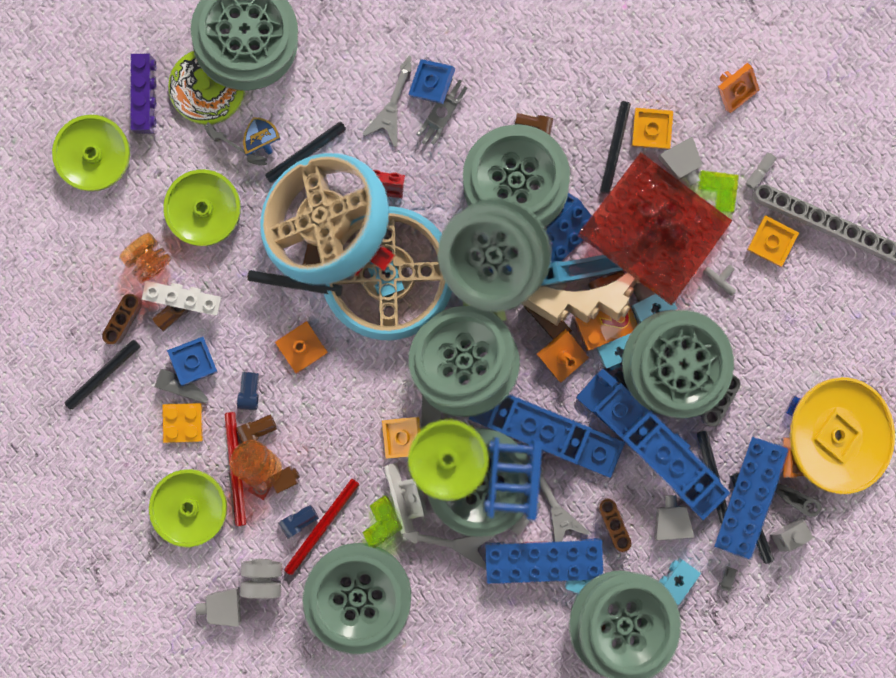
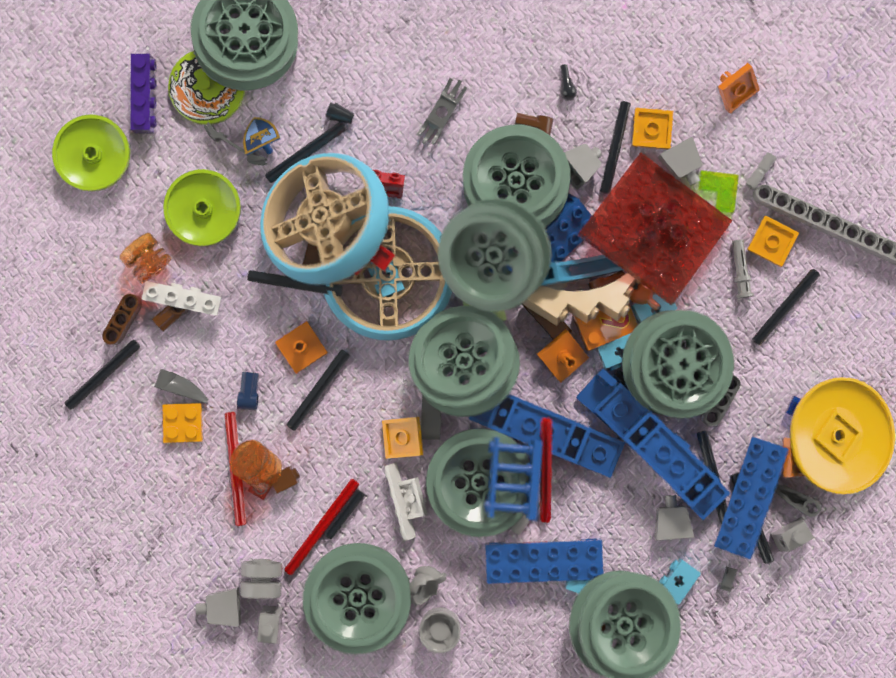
lime dish [149,469,227,547] -> none
blue plate [167,337,218,387] -> none
reddish brown piece [236,414,277,446] -> none
dark blue piece [278,504,319,539] -> none
clear neon green plate [362,495,403,548] -> none
light grey piece [363,56,411,147] -> none
light grey piece [402,531,495,570] -> none
blue plate [408,59,456,104] -> none
lime dish [408,420,488,500] -> none
light grey piece [539,468,590,542] -> none
reddish brown beam [597,498,632,552] -> none
light grey piece [703,265,736,296] -> none
none -> light grey torso [257,605,283,644]
none -> black axle [287,350,350,431]
none -> black axle [324,489,365,539]
none -> black cone [325,102,355,124]
none -> light grey hair [409,566,447,605]
none -> light grey wheel [419,607,461,653]
none -> red axle [540,418,552,523]
none -> black piece [560,64,577,101]
none -> light grey torso [564,144,602,190]
none -> dark orange rock [629,281,661,311]
none -> light grey pin [732,239,754,299]
none -> black axle [752,269,820,345]

